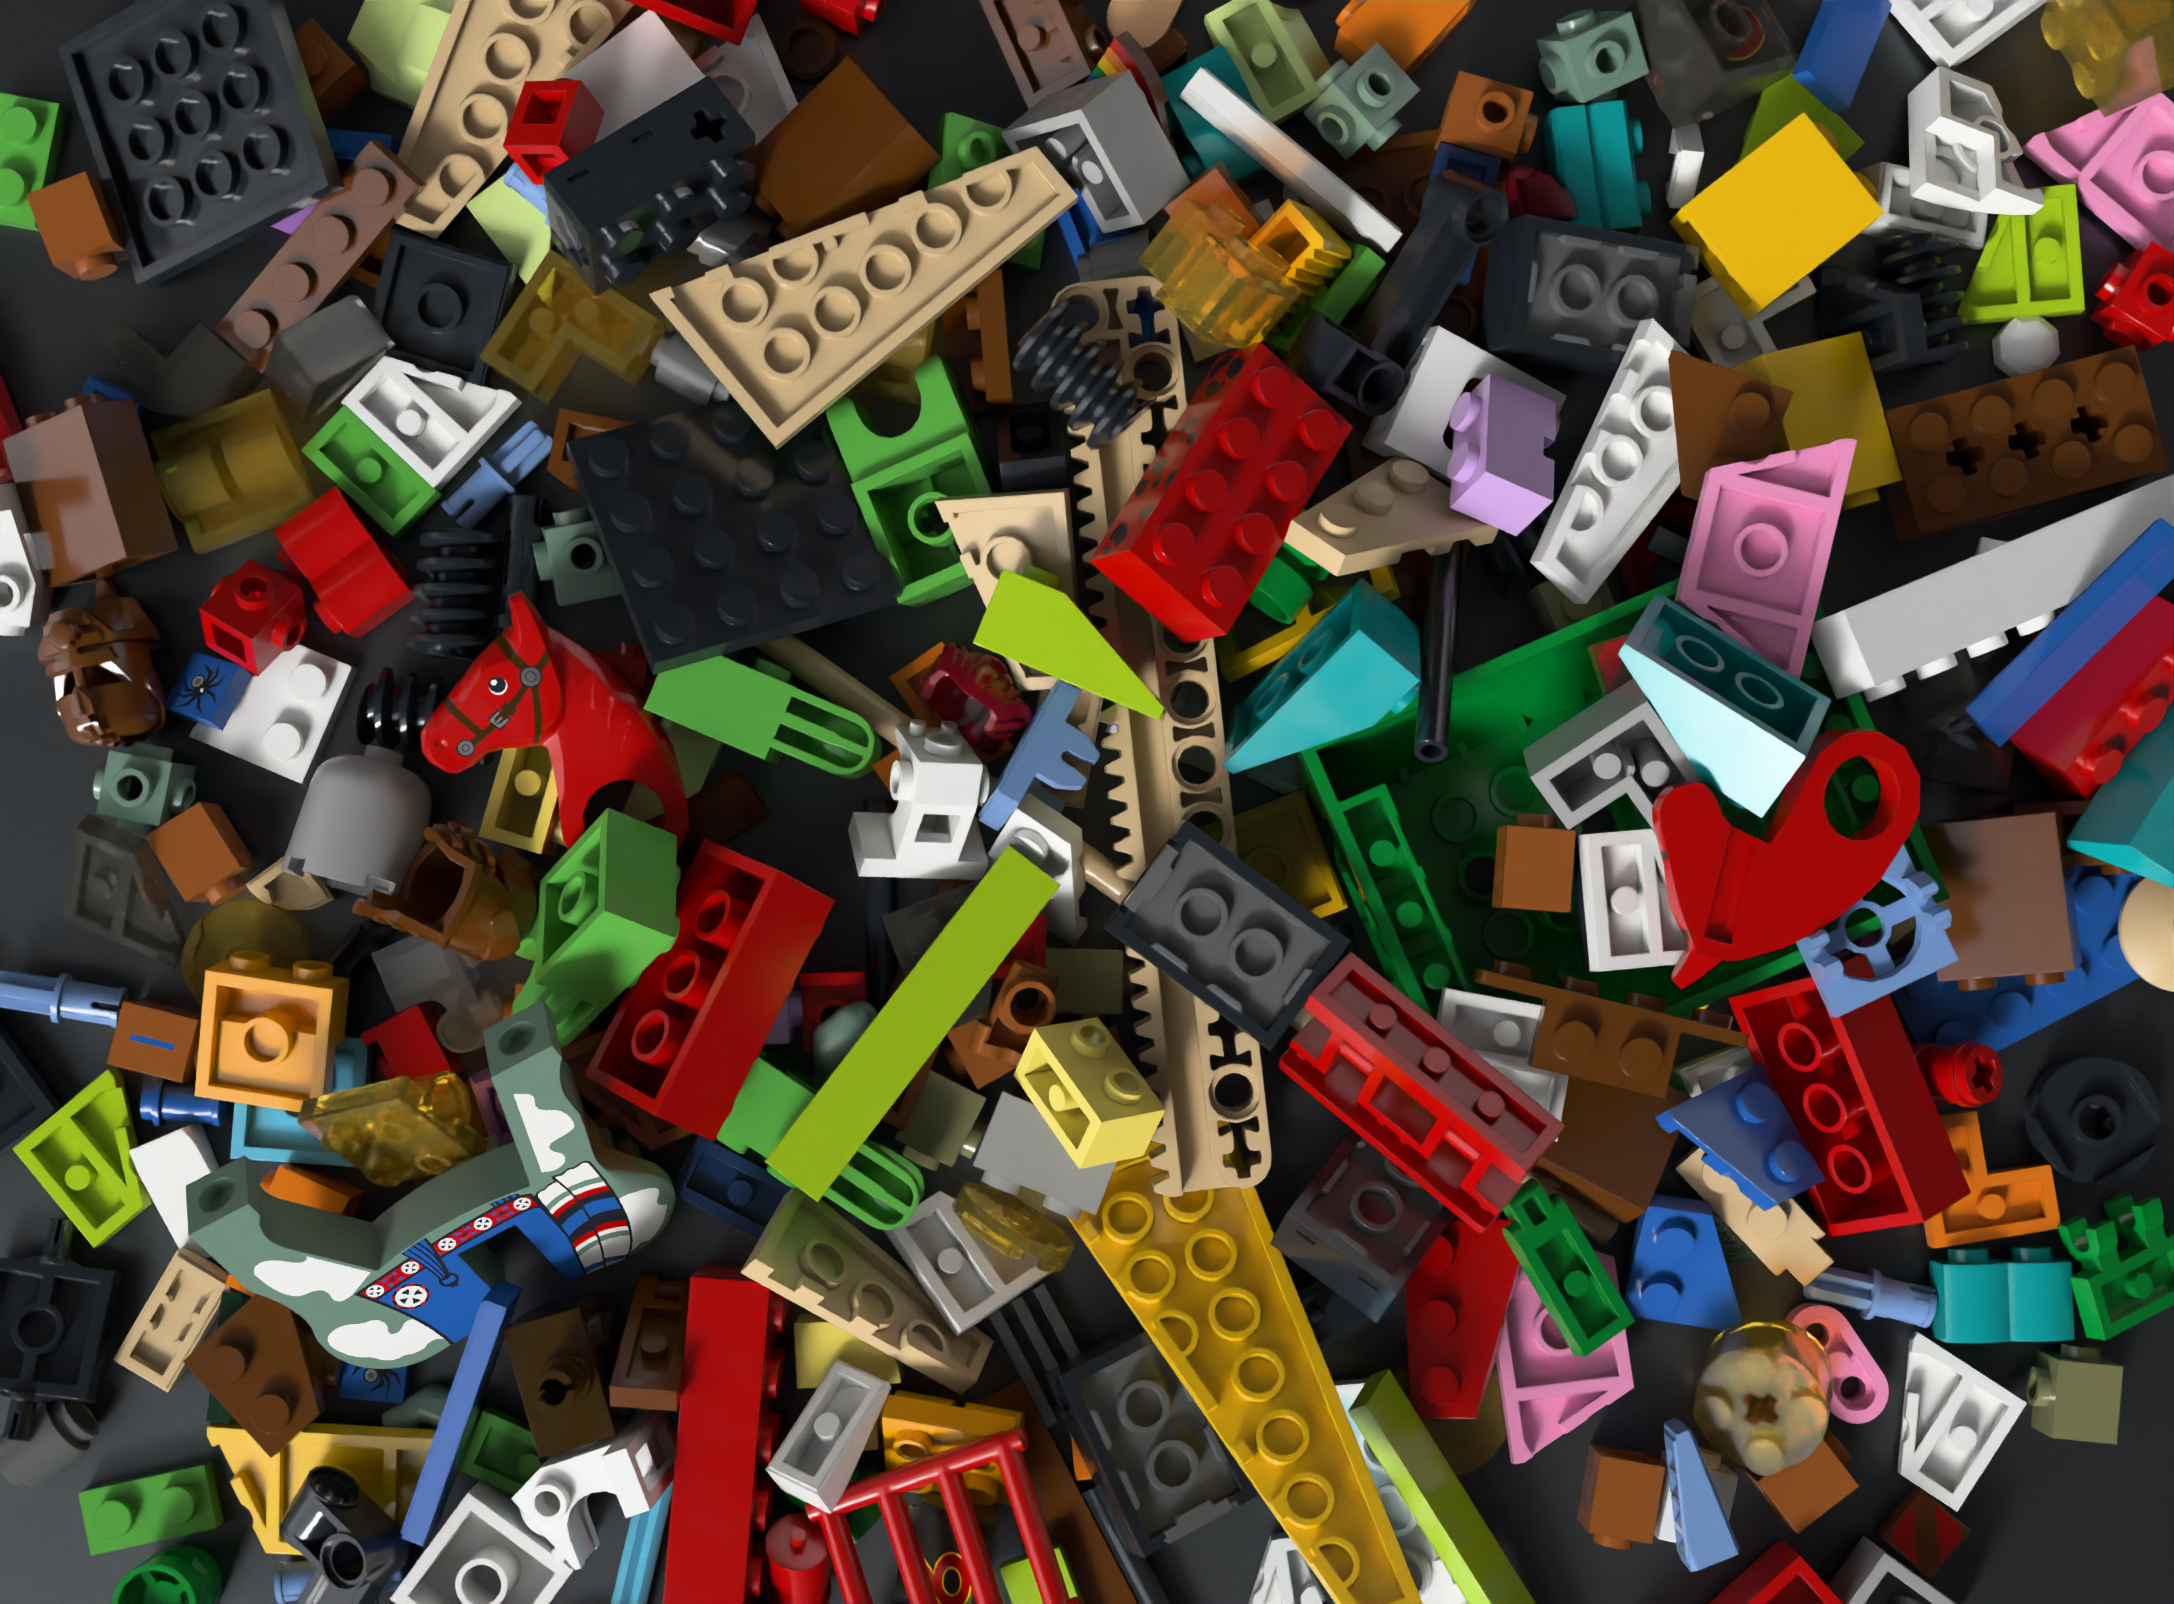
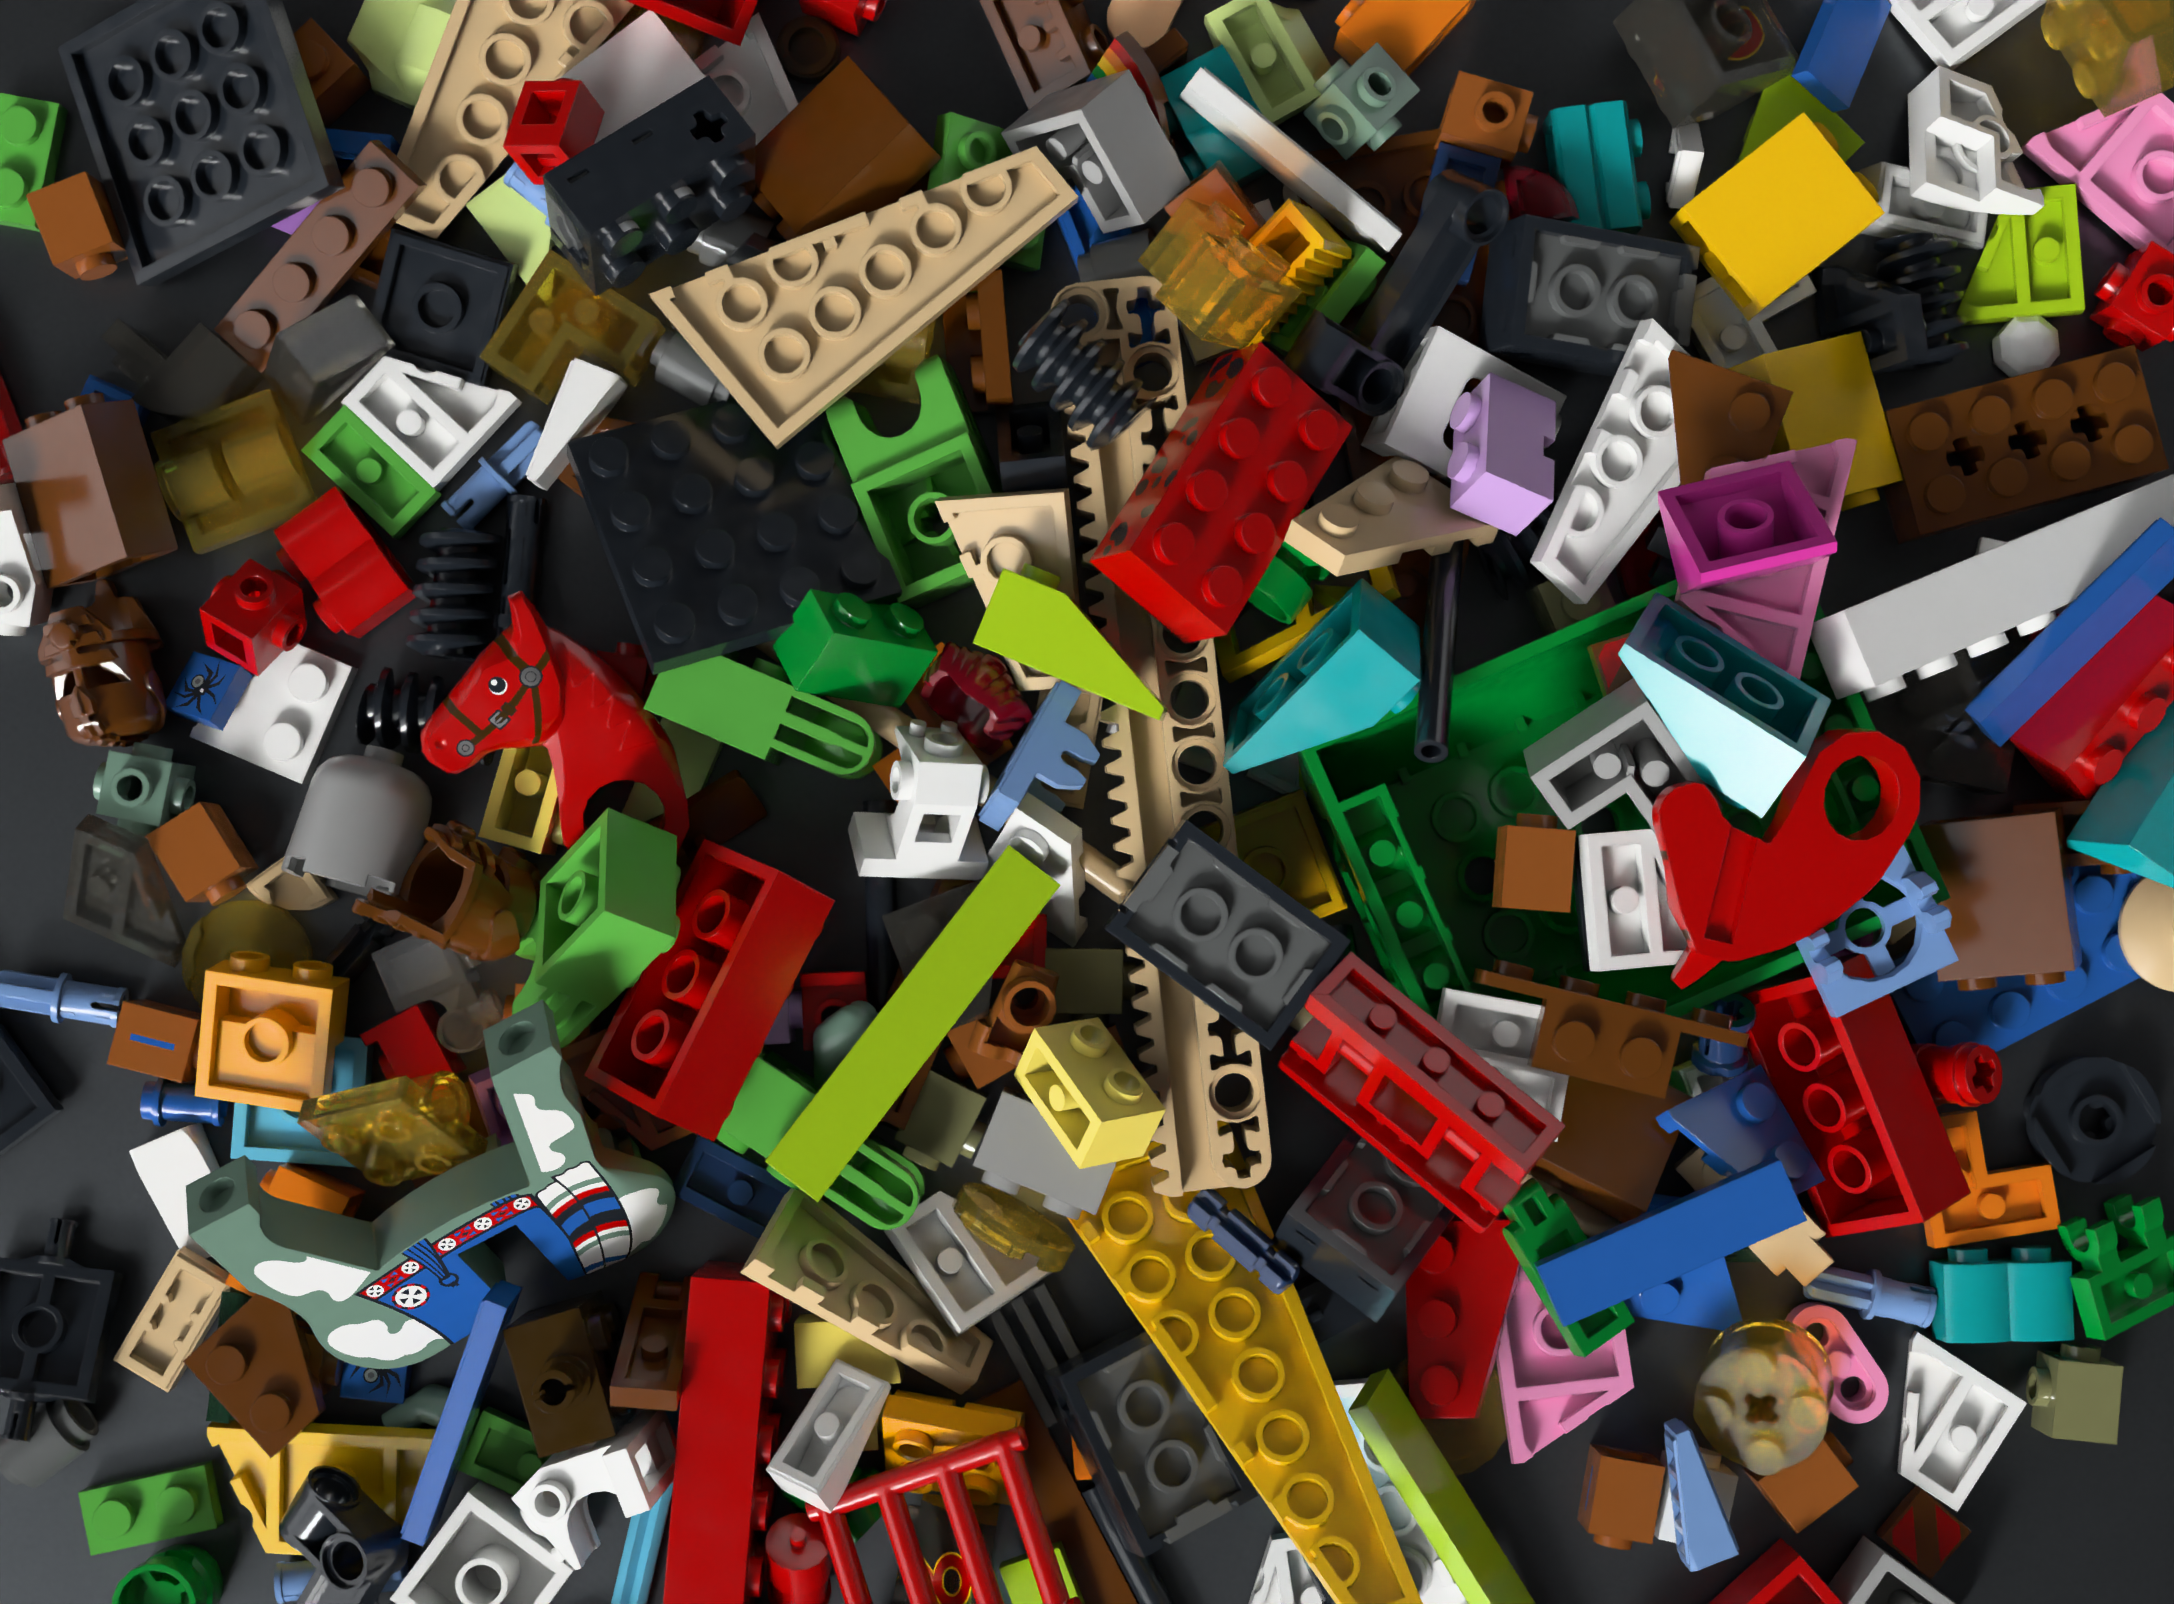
lime wing [13,1068,152,1248] -> none
sand green brick [532,506,621,606] -> none
sand green brick [1537,9,1649,106] -> none
none -> white slope [526,358,628,491]
none -> green brick [772,589,938,708]
none -> dark blue axle [1187,1189,1300,1294]
none -> blue tile [1534,1157,1807,1327]
none -> dark pink slope [1658,460,1837,595]
none -> dark blue bush [1691,993,1757,1078]

